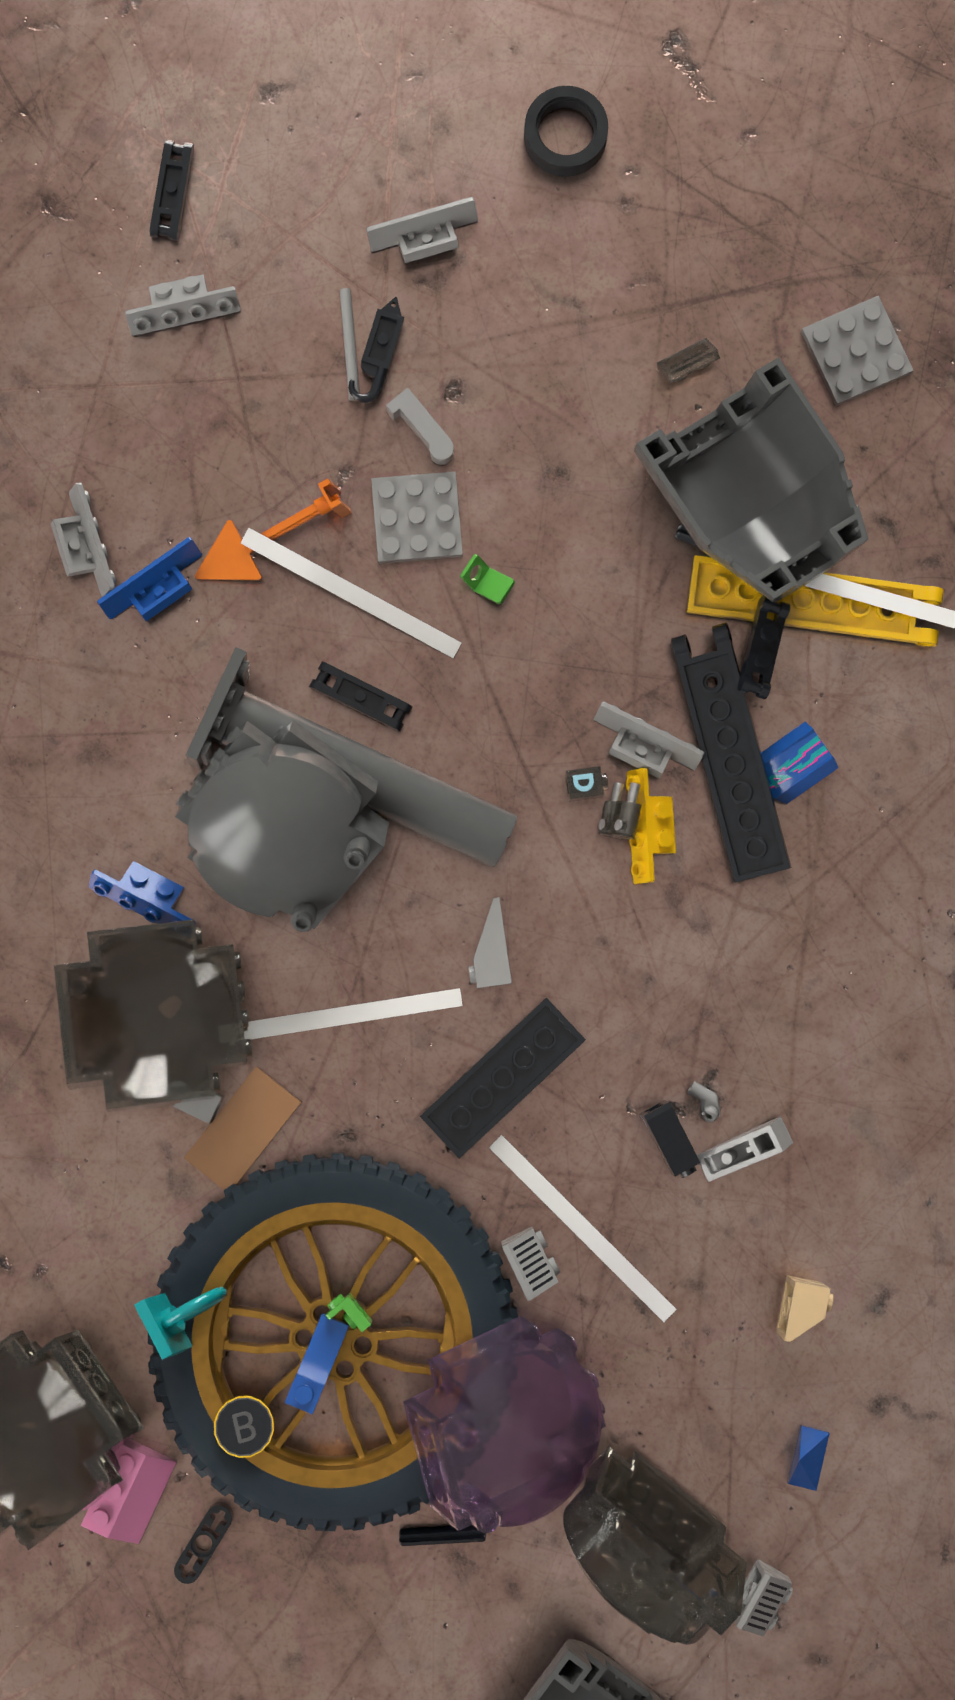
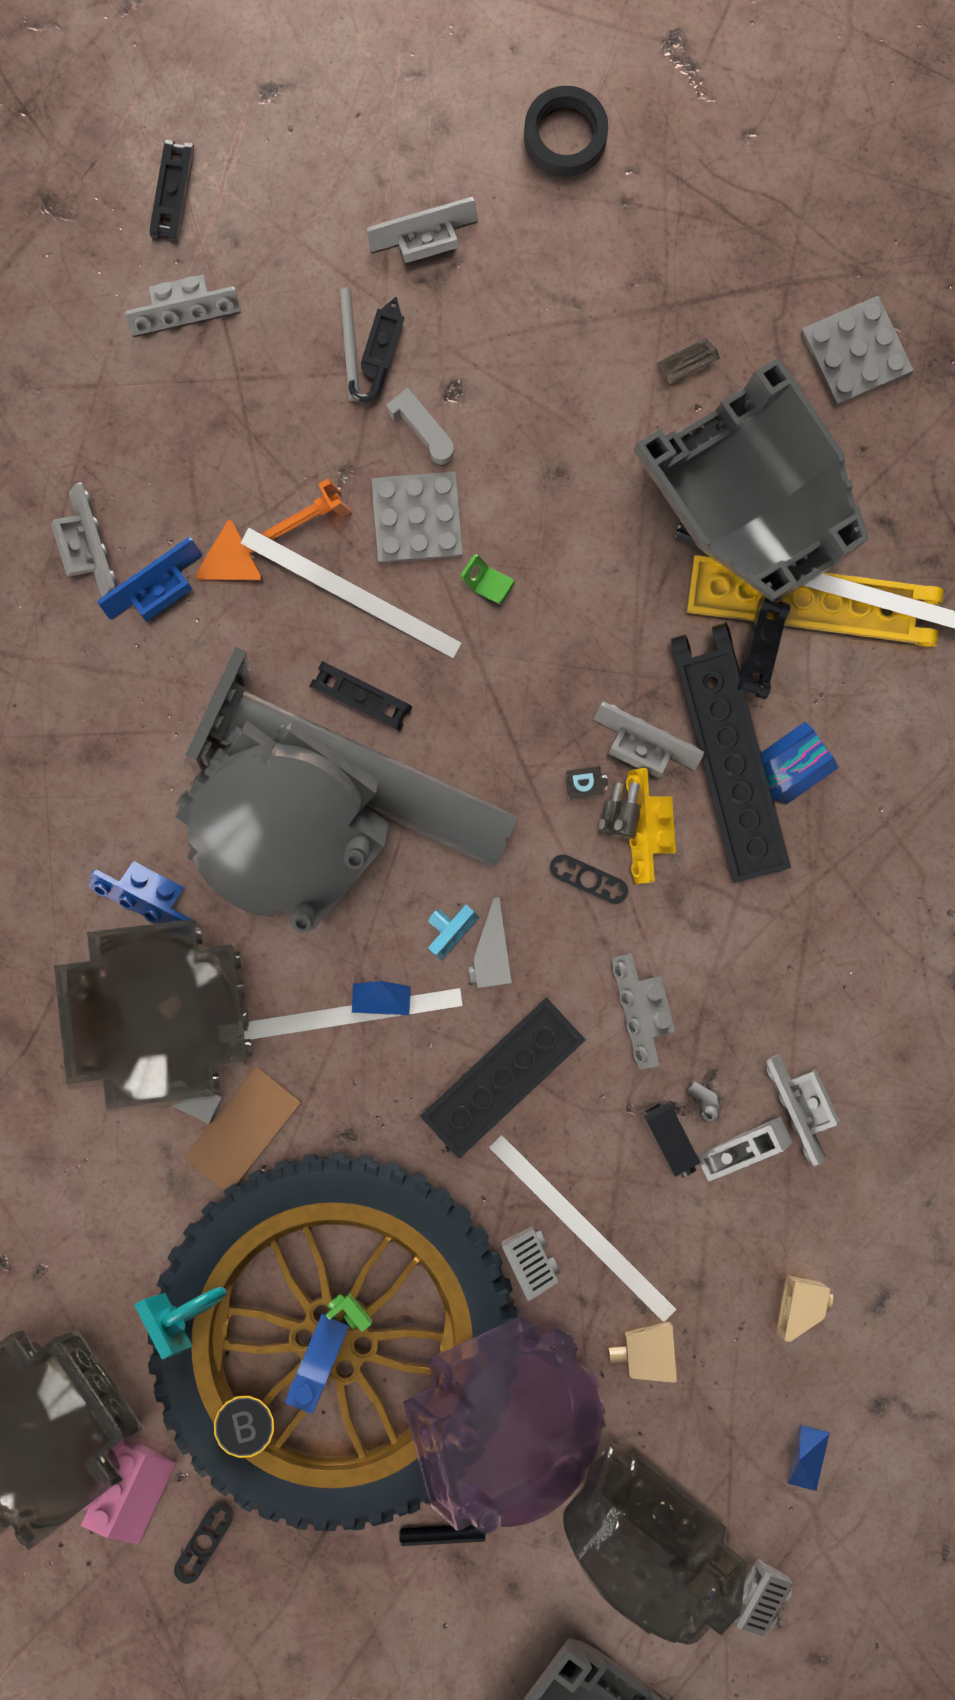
none -> blue slope [352,981,411,1016]
none -> medium azure tile [428,905,479,961]
none -> black beam [549,854,628,905]
none -> tan torso [608,1322,677,1383]
none -> light grey bracket [612,953,675,1070]
none -> light grey bracket [766,1054,840,1167]

